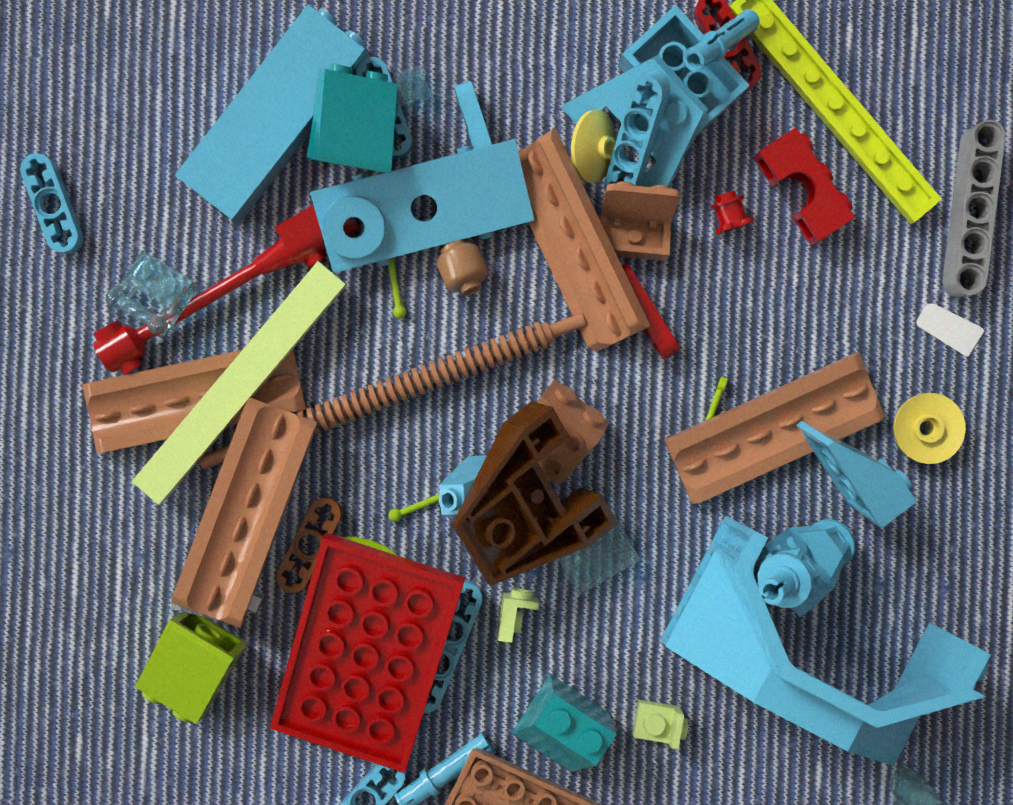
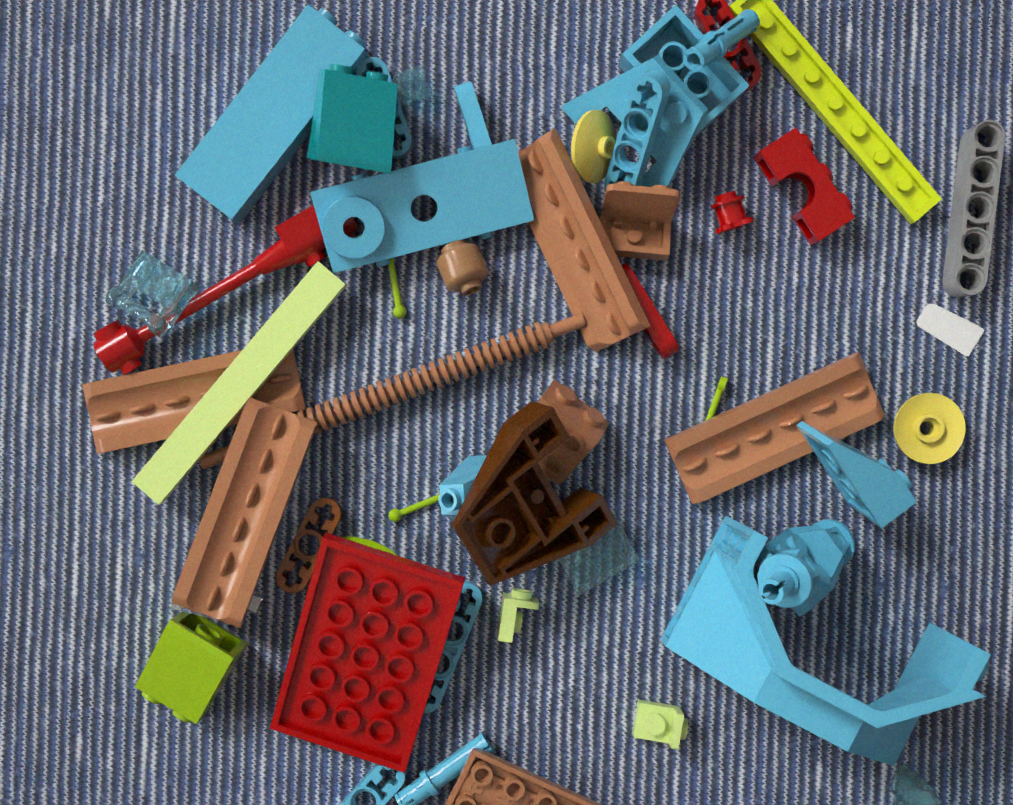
medium azure beam [20,153,84,254] -> none
teal slope [512,674,617,772] -> none

